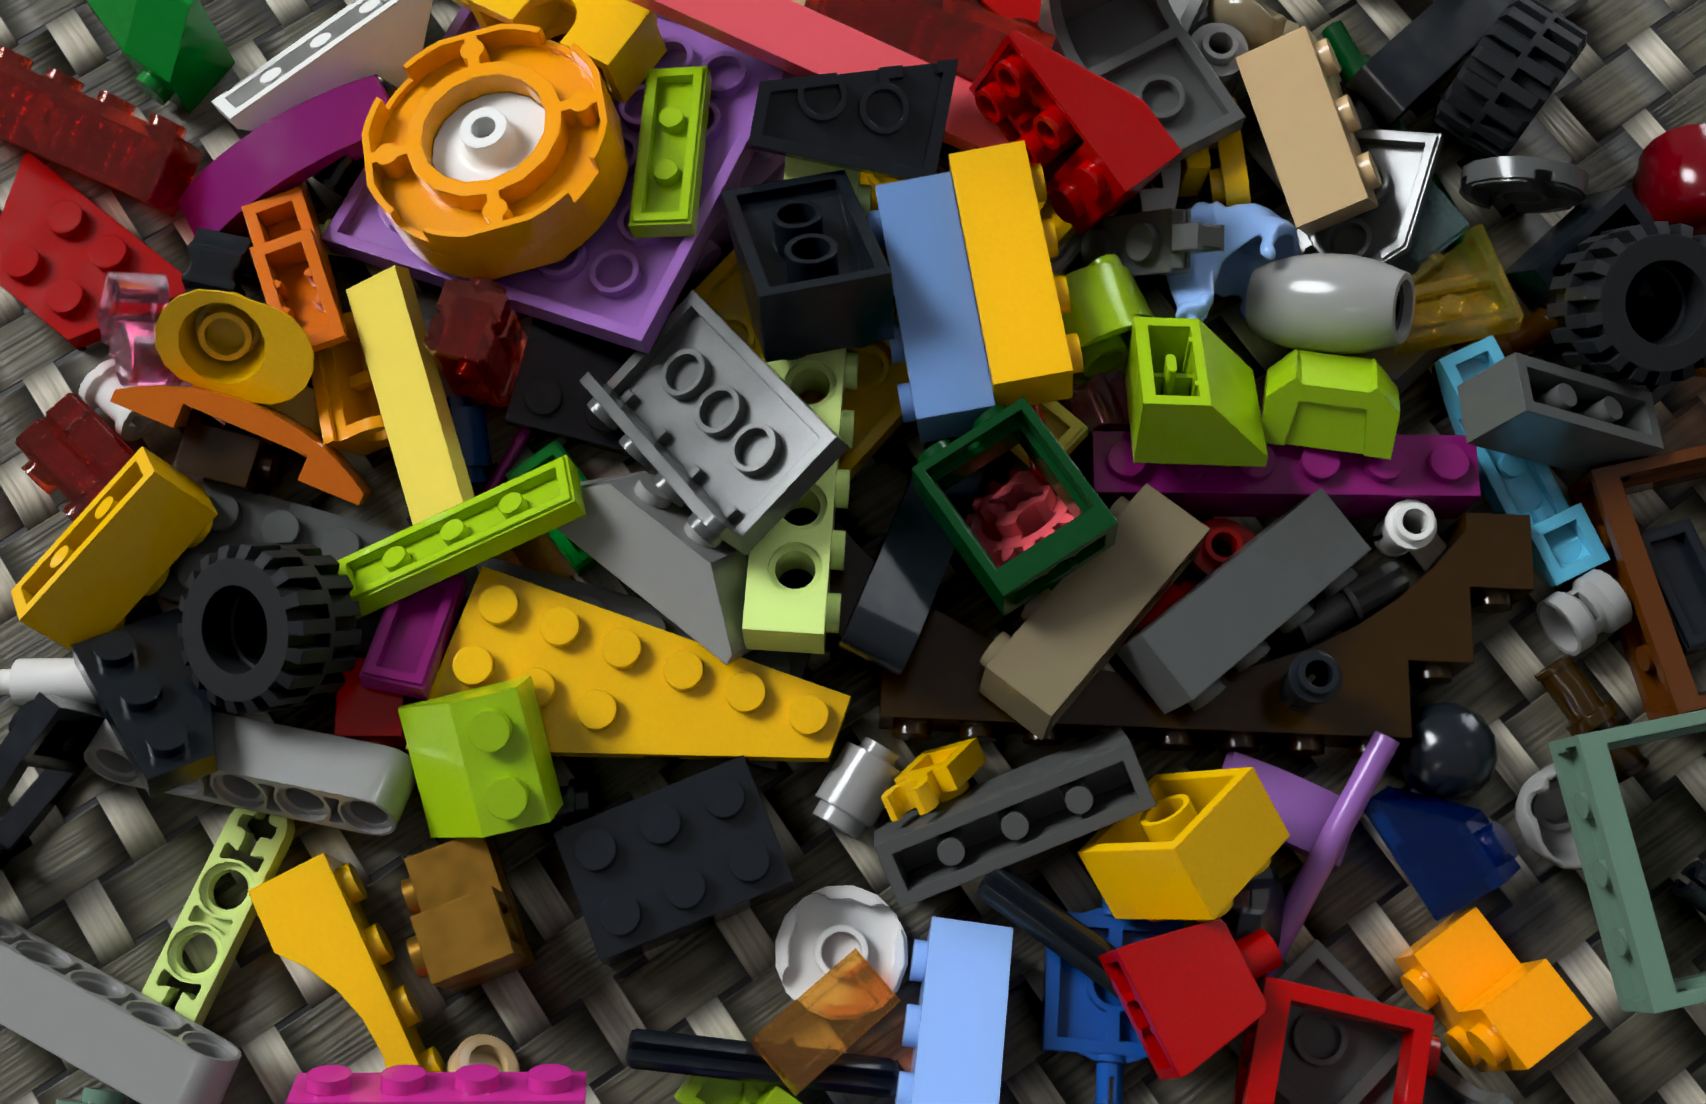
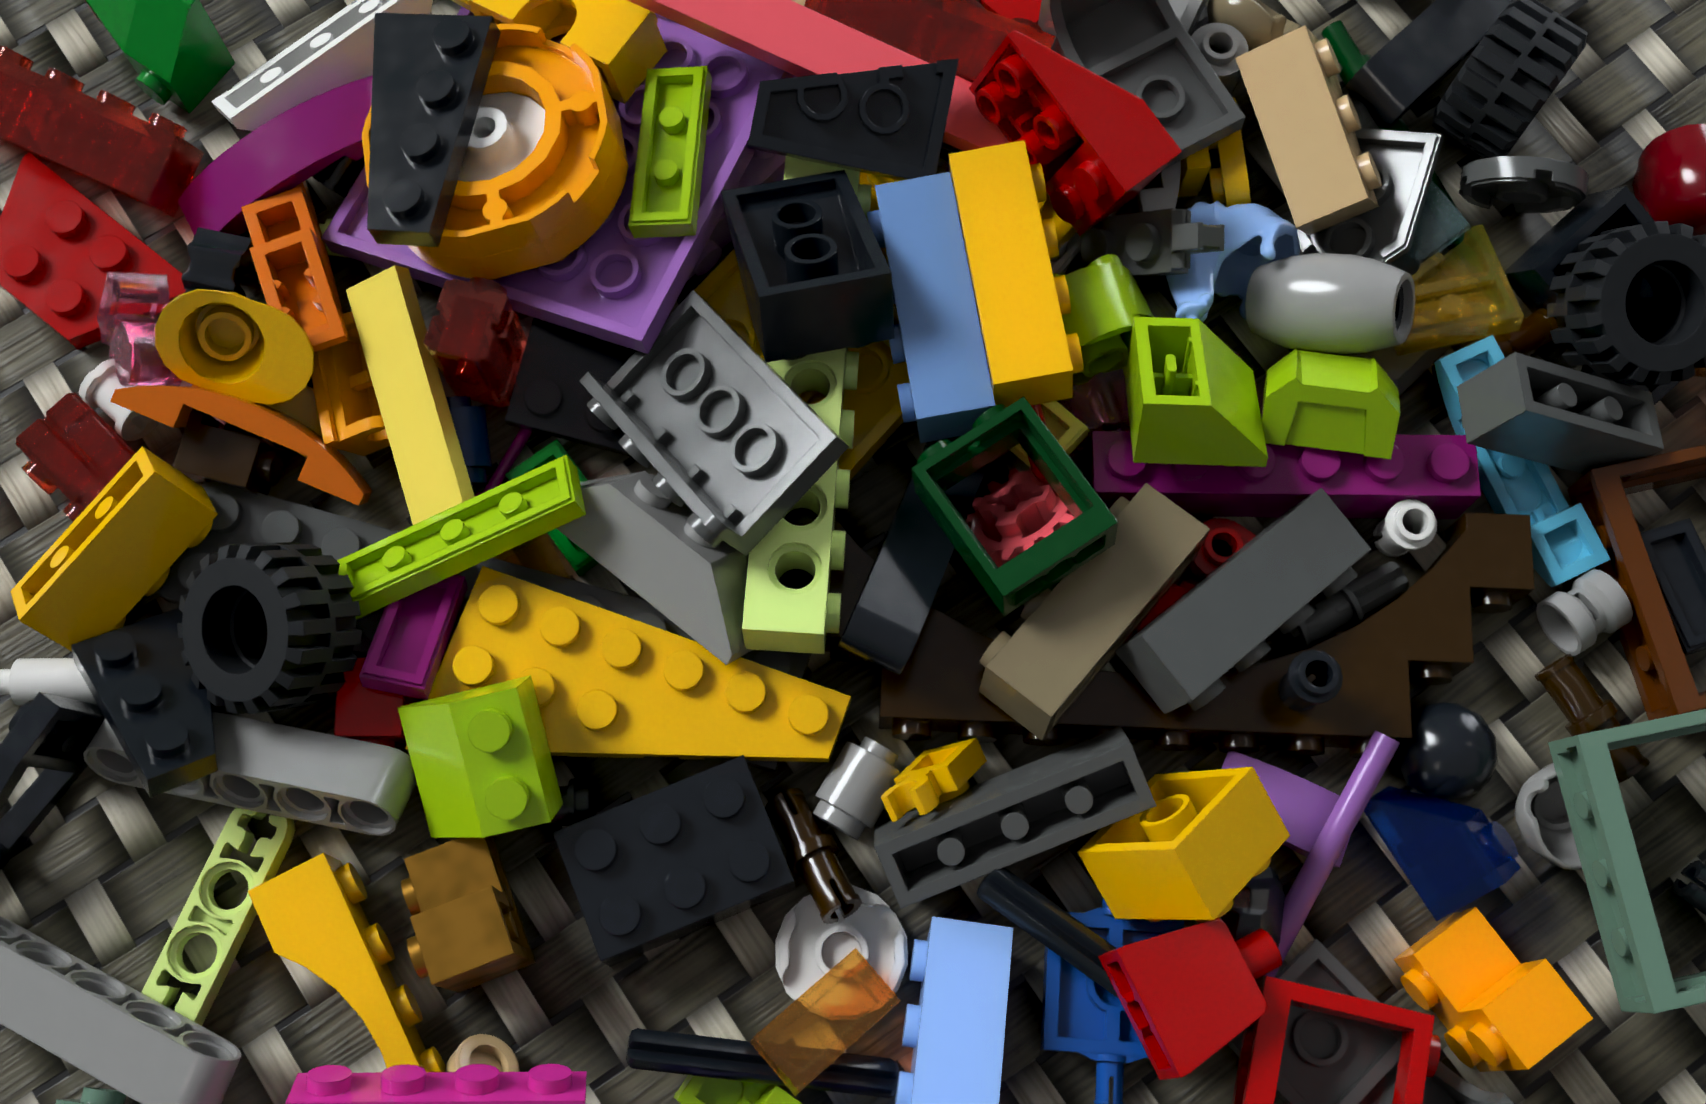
none -> black wing [367,13,501,247]
none -> dark brown pin [765,788,862,924]

